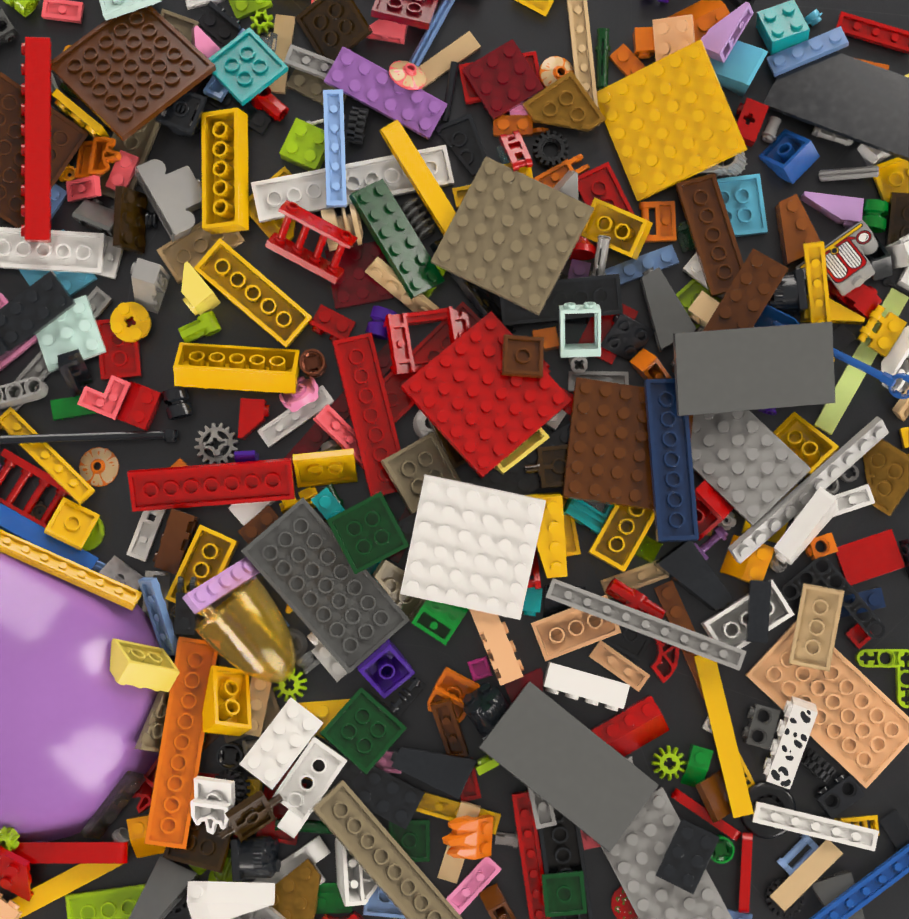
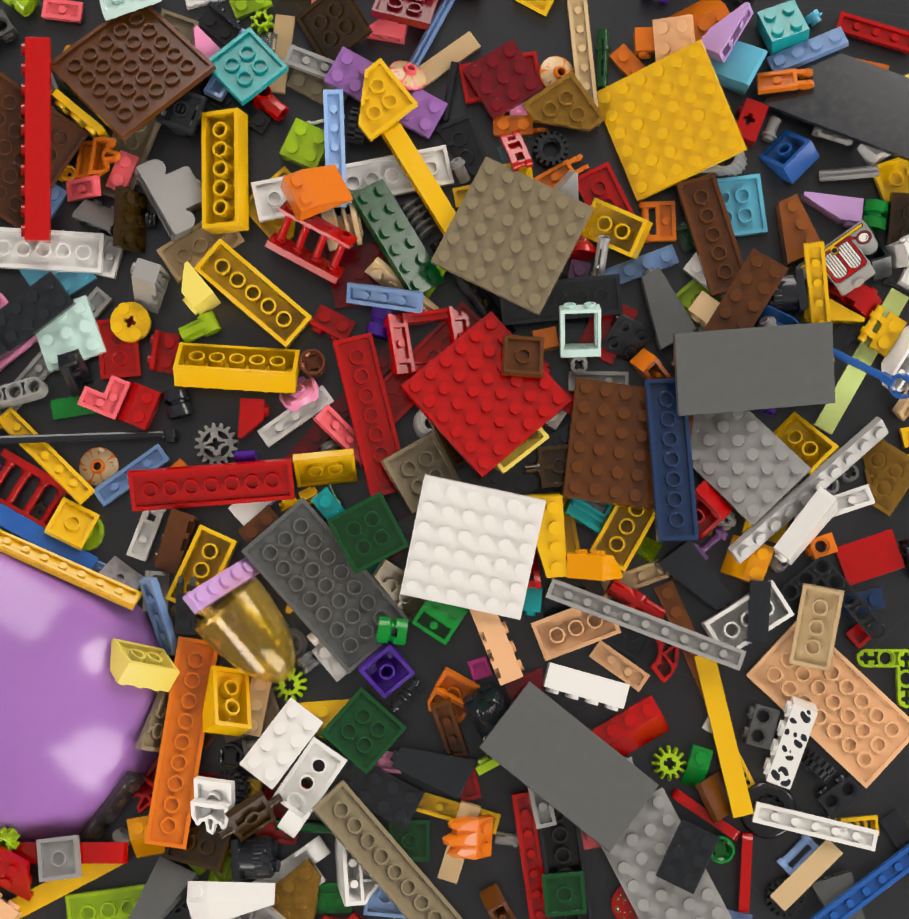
bright pink plate [446,857,502,915] -> none
none -> light grey plate [36,835,82,882]
none -> medium blue plate [94,444,171,507]
none -> red bracket [147,330,182,374]
none -> orange slope [280,165,353,222]
none -> medium blue plate [346,282,424,313]
none -> yellow plate [358,58,418,142]
none -> green wheel [376,616,408,646]
none -> light grey pin [450,157,471,184]
none -> light orange slope [567,549,623,581]
none -> orange hinge [756,68,814,95]
none -> light grey plate [757,316,777,327]

